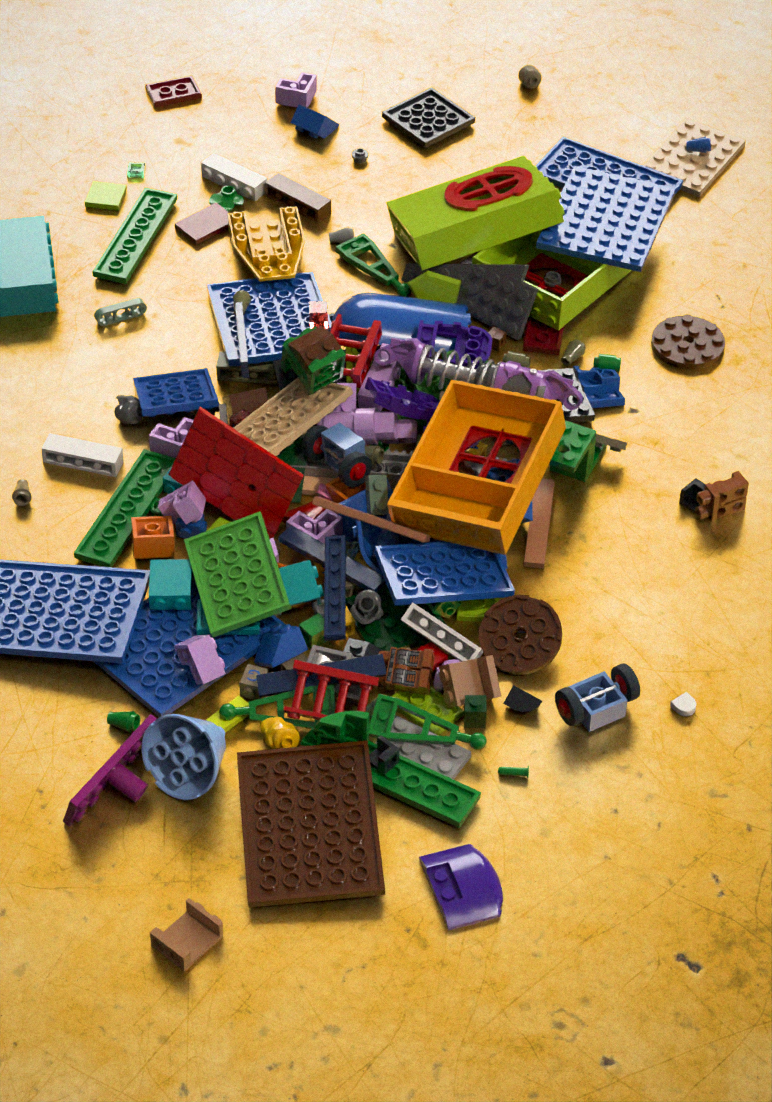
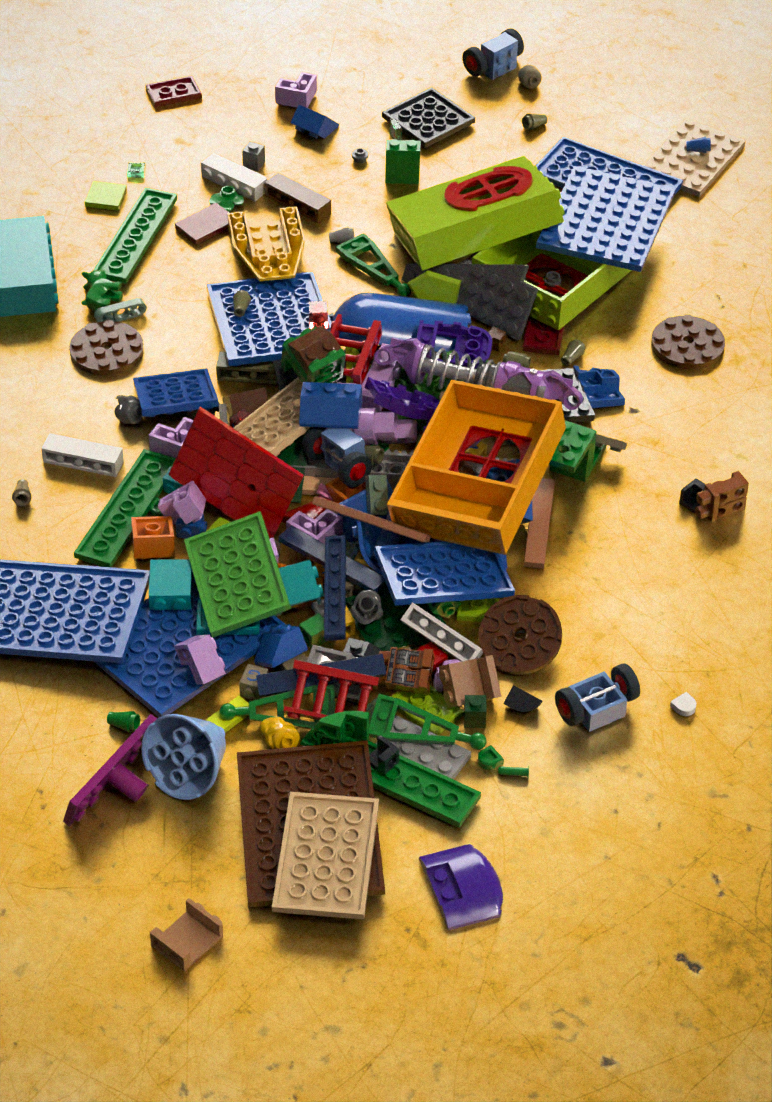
tile [235,302,249,378] -> none
green brick [593,353,621,372] -> none
none -> plate [69,320,144,376]
none -> green animal [81,270,123,317]
none -> dark grey brick [242,141,265,171]
none -> tan plate [272,792,379,919]
none -> blue slope [299,382,363,429]
none -> green panel [385,139,421,184]
none -> clear green tile [390,119,402,140]
none -> medium blue brick [462,28,524,80]
none -> green tile [478,745,504,770]
none -> olive cone [522,114,548,130]

